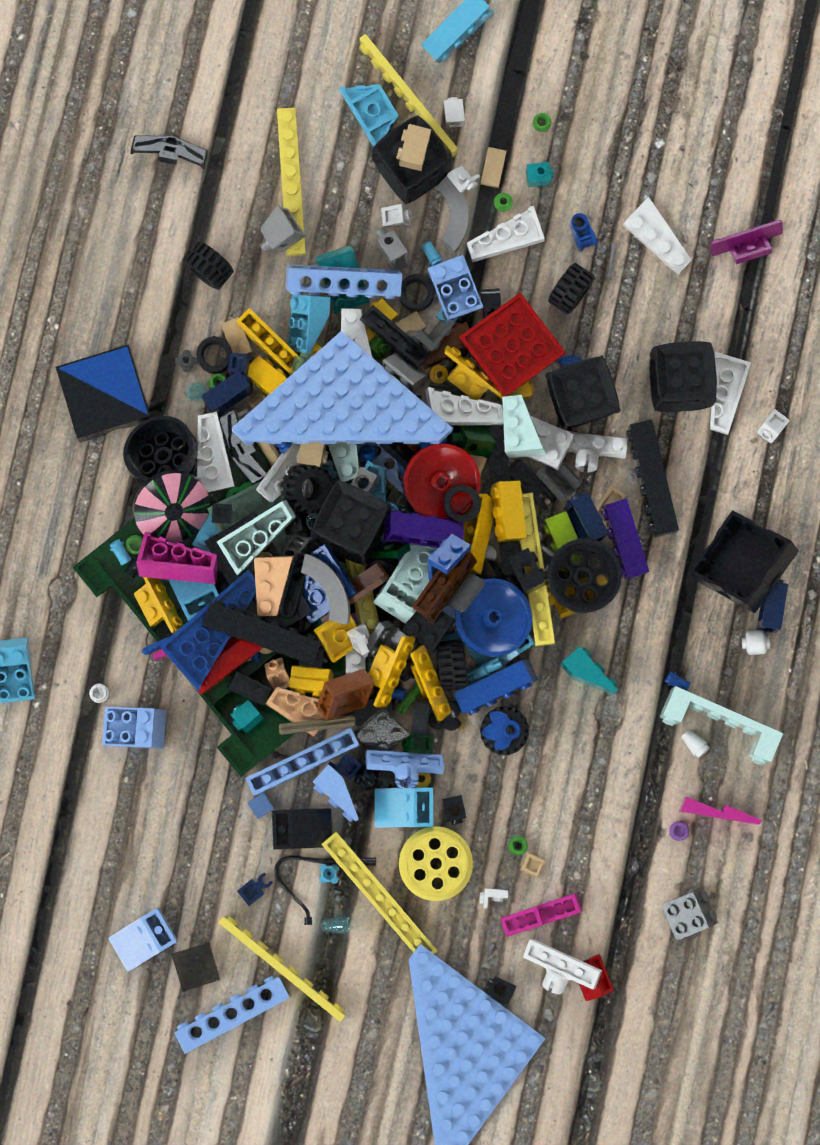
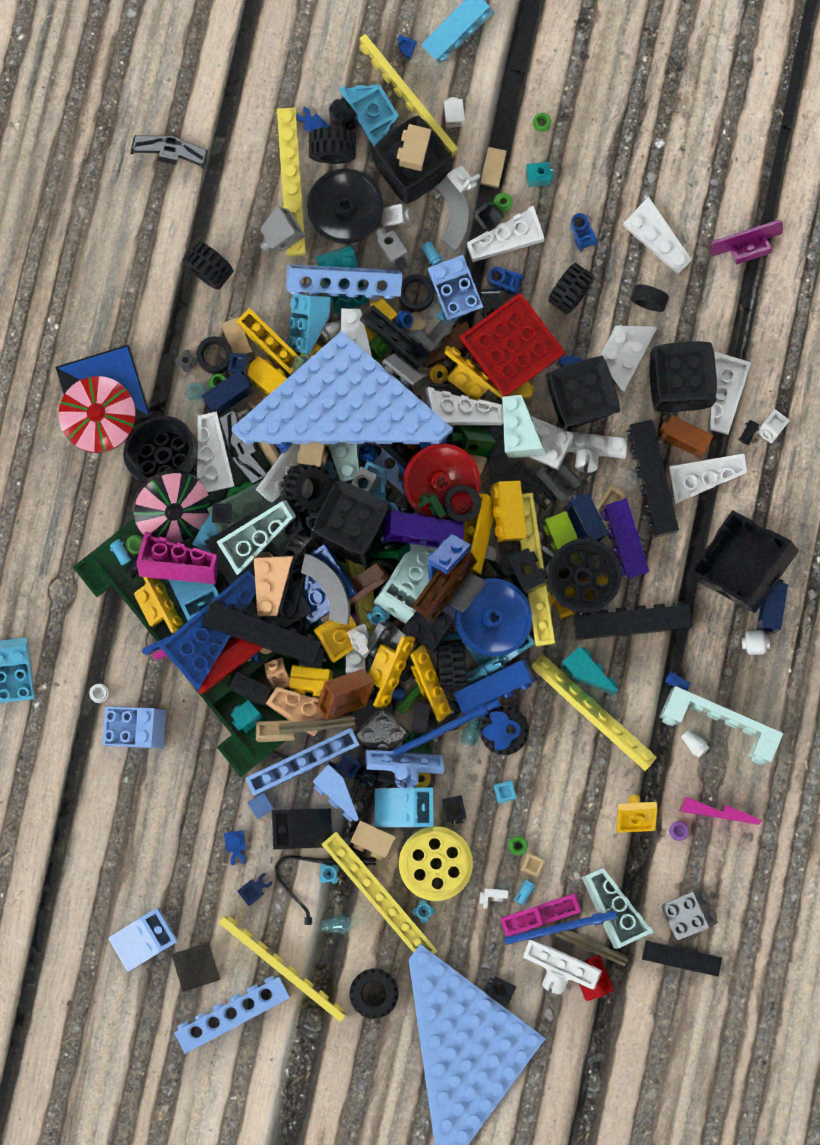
none -> dish [59,376,136,453]
none -> blue plate [224,830,246,866]
none -> tan tile [256,720,296,742]
none -> blue plate [296,107,330,133]
none -> black dish [307,168,383,244]
none -> black tyre [309,127,356,164]
none -> white cone [319,319,341,343]
none -> black hinge [329,97,358,131]
none -> black tyre [349,968,399,1019]
none -> tan brick [350,821,395,860]
none -> medium azure plate [367,605,390,626]
none -> blue bar [393,699,501,757]
none -> blue plate [396,311,413,330]
none -> blue tile [398,35,417,60]
none -> medium azure plate [412,899,436,923]
none -> dark green bracket [416,492,447,518]
none -> clear light blue cone [460,718,481,747]
none -> black panel [473,202,505,229]
none -> blue piece [487,267,525,295]
none -> medium azure tile [493,780,517,804]
none -> blue bar [504,911,618,945]
none -> medium azure pin [514,880,536,906]
none -> light yellow plate [530,654,657,771]
none -> dark tan axle [555,930,628,966]
none -> black brick [573,602,692,640]
none -> light aqua wedge [582,868,653,949]
none -> white wing [600,326,657,393]
none -> yellow tile [616,795,657,833]
none -> black tyre [631,284,669,312]
none -> black plate [642,940,722,977]
none -> dark orange window [659,415,714,459]
none -> white wing [668,454,747,504]
none -> black pin [738,420,759,446]

